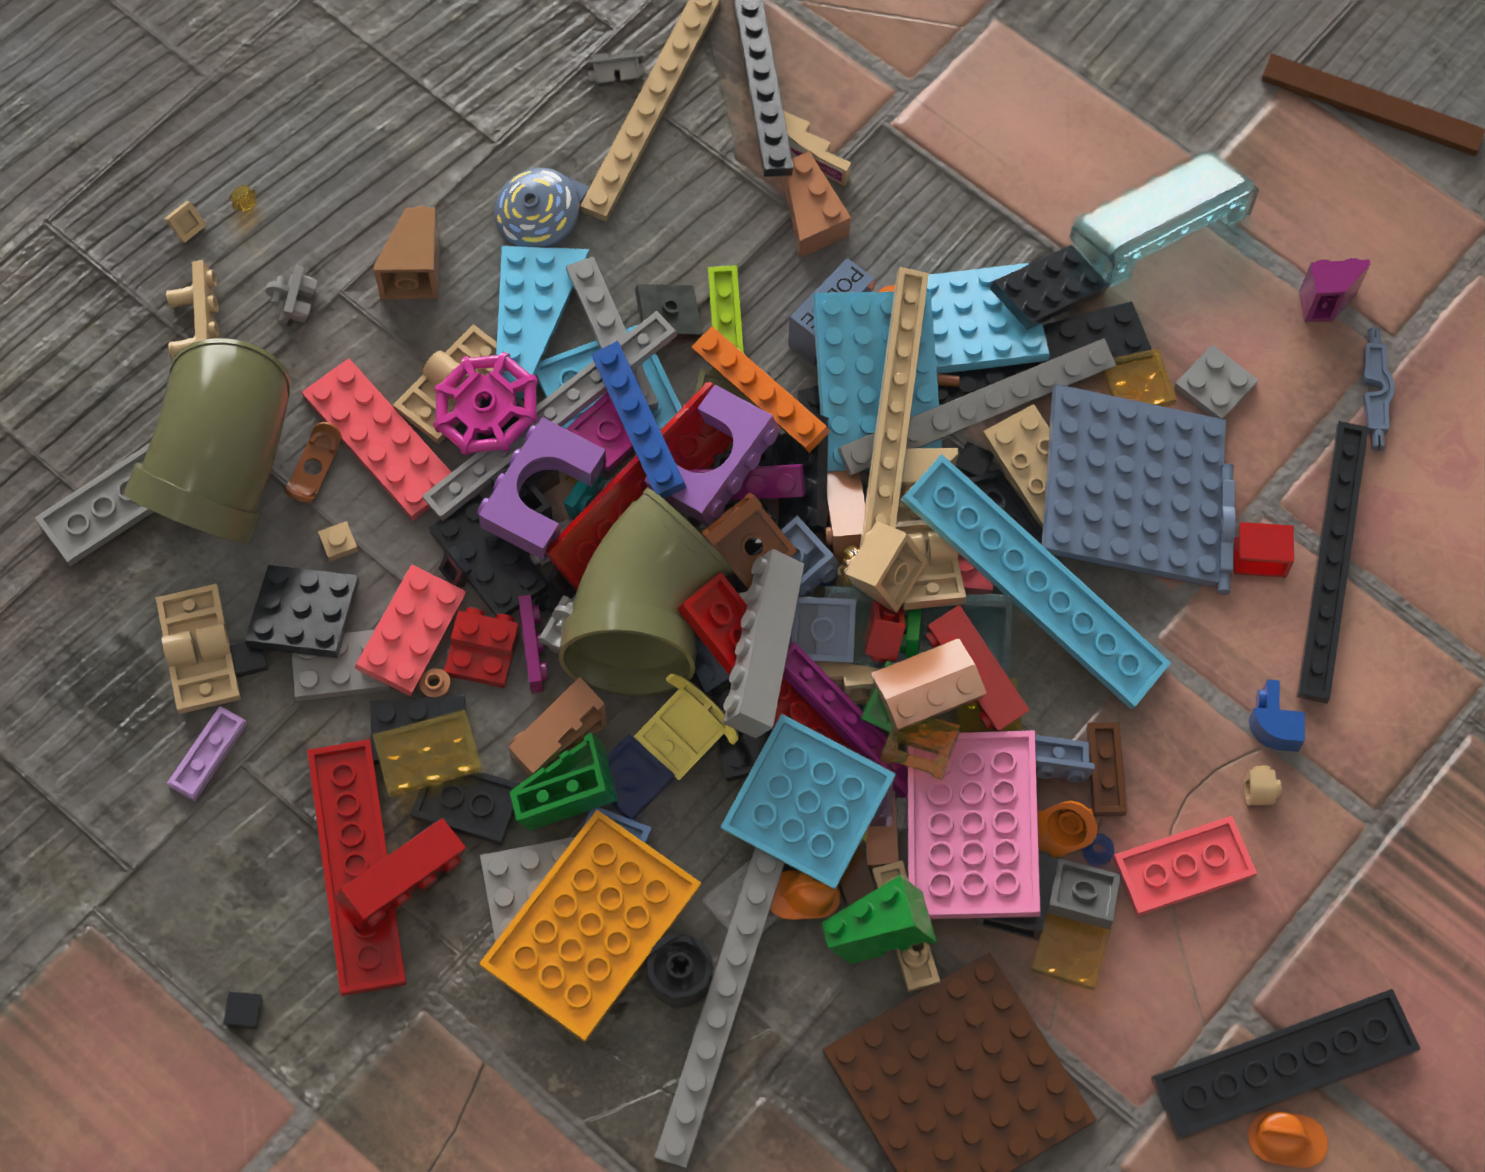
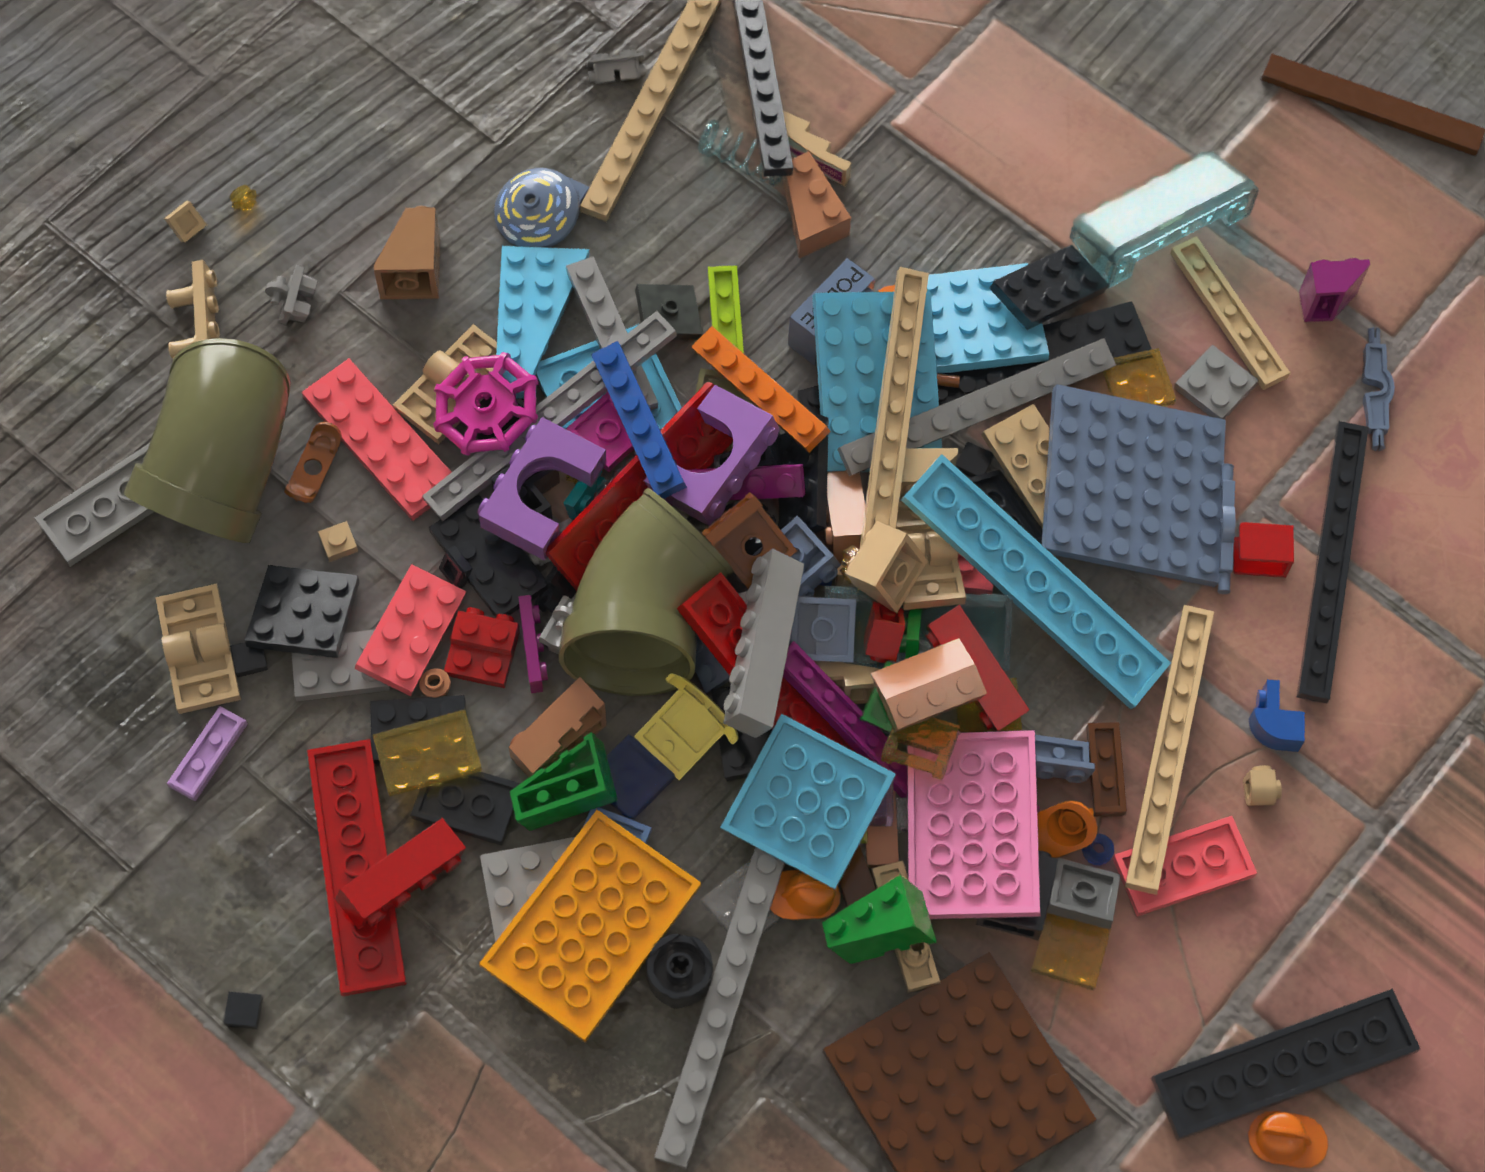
none -> clear light blue piece [698,119,783,187]
none -> tan plate [1125,605,1214,895]
none -> tan plate [1170,236,1290,390]

